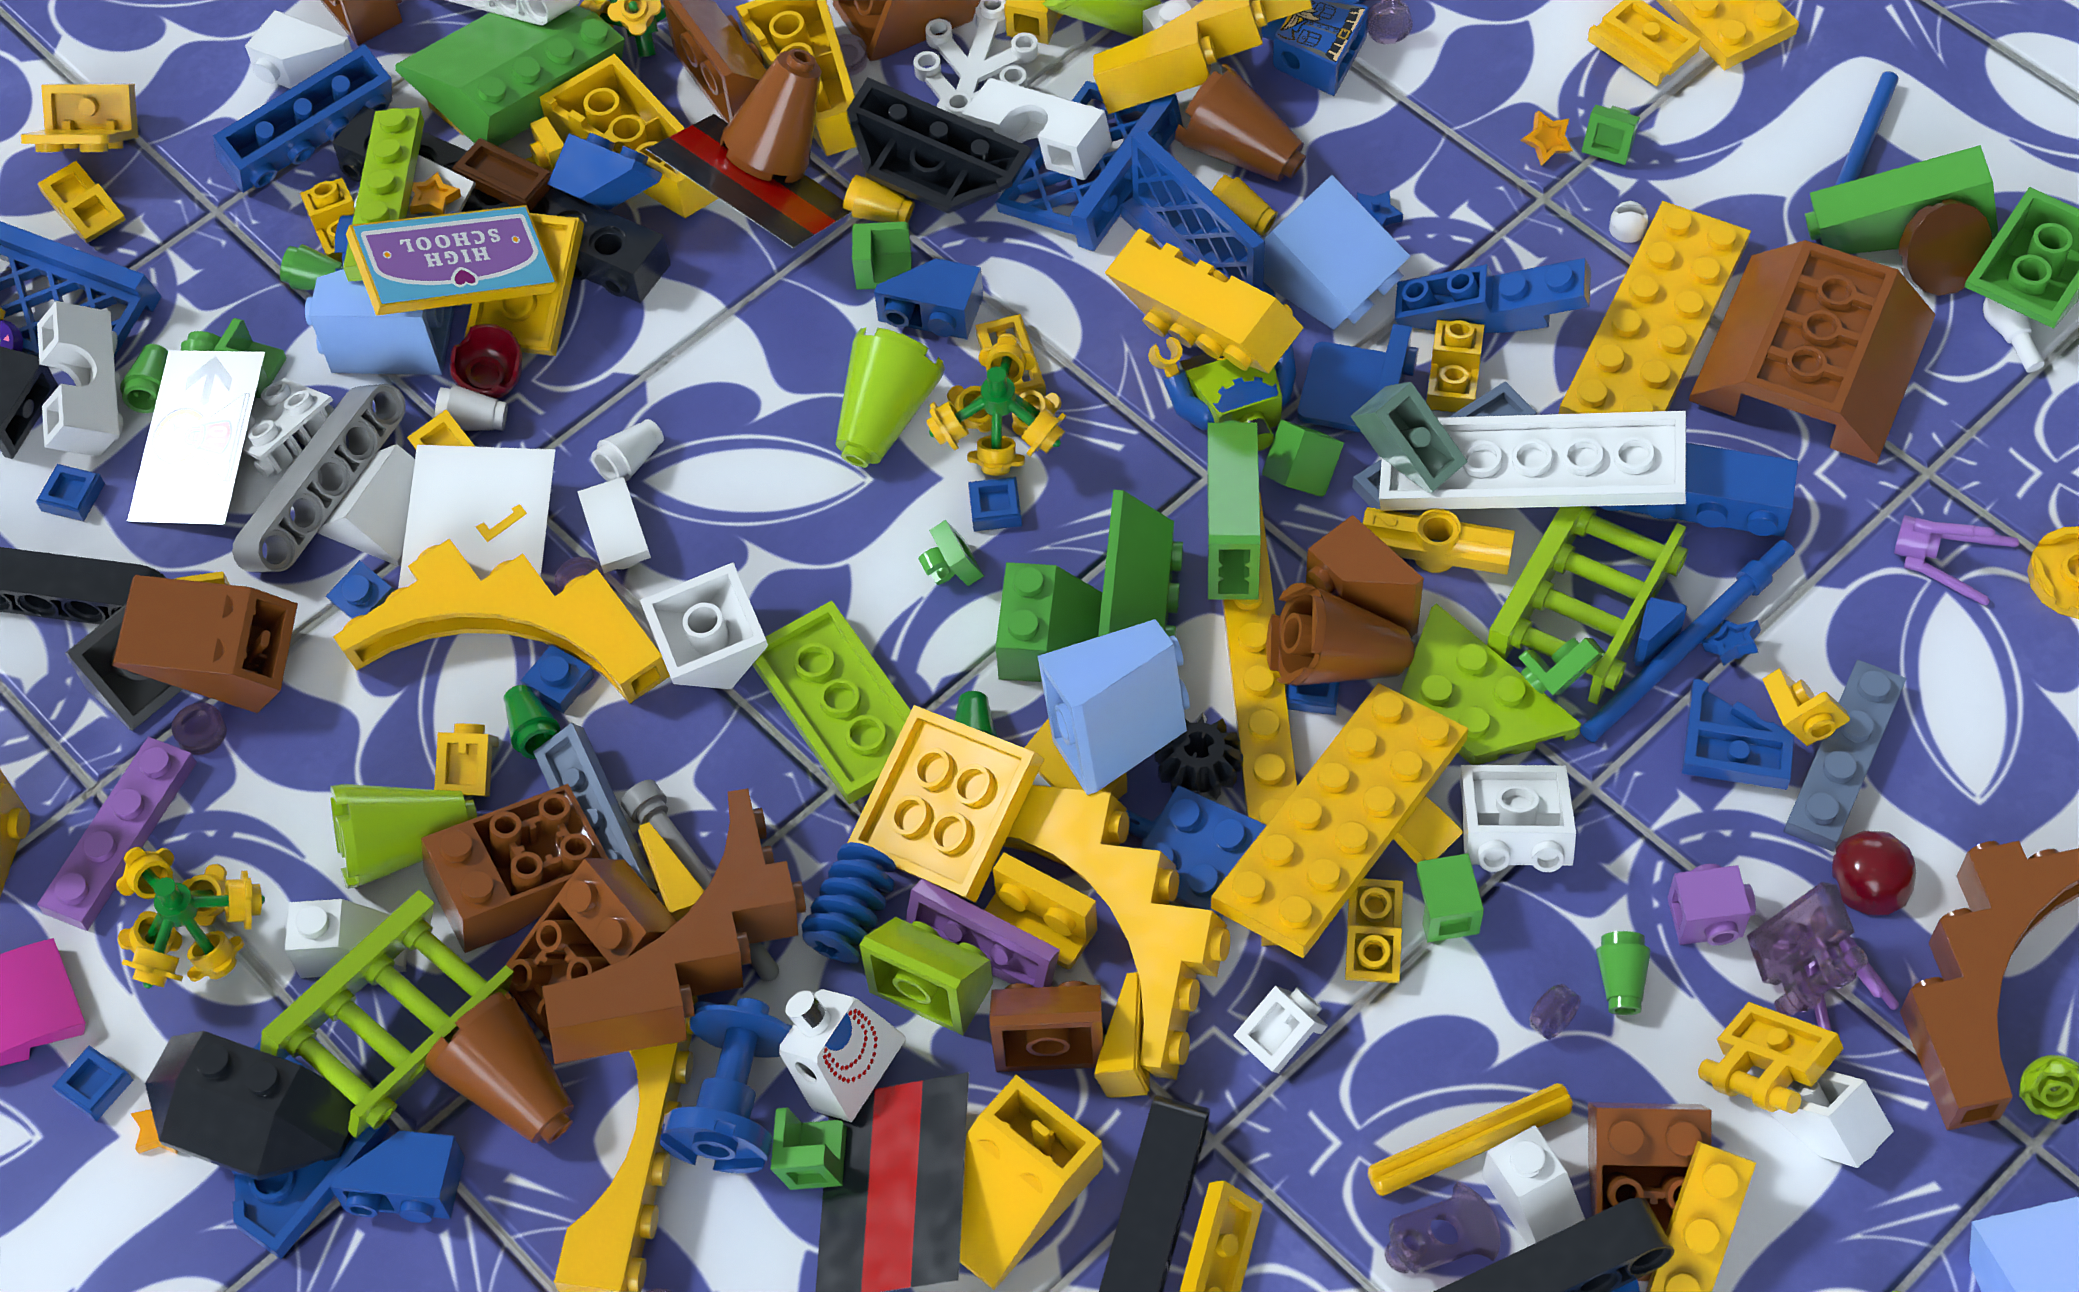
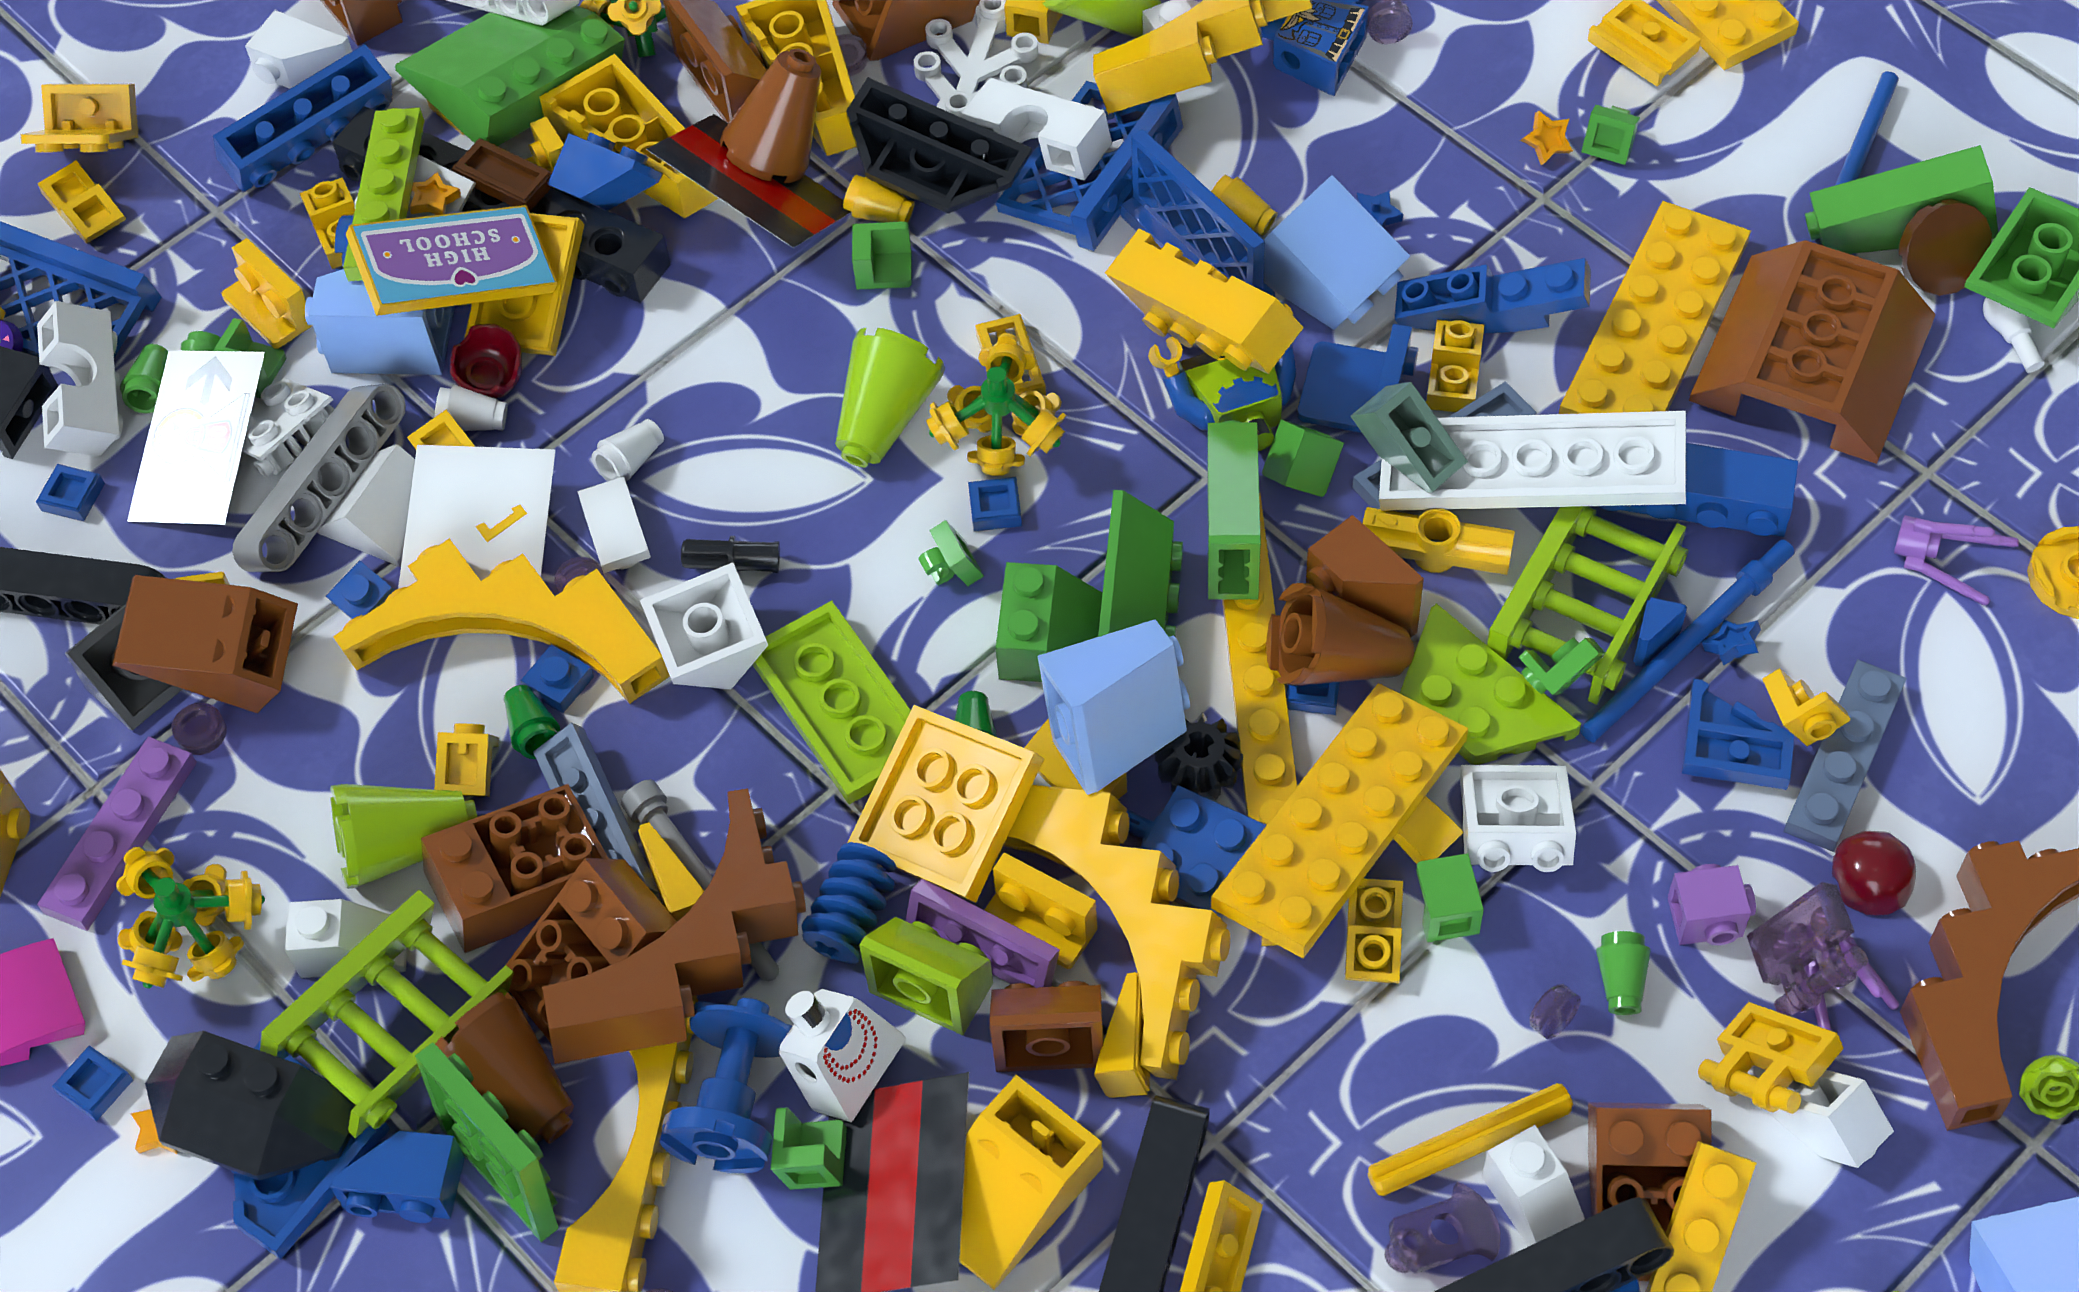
bright green cone [280,244,343,290] -> none
blue slope [874,258,984,340] -> none
dark orange cone [1175,63,1306,182] -> none
white bracket [1233,986,1328,1073] -> none
white hinge [1609,201,1648,243] -> none
none -> yellow bracket [221,238,312,349]
none -> bright green plate [415,1042,559,1242]
none -> black axle [681,536,780,573]

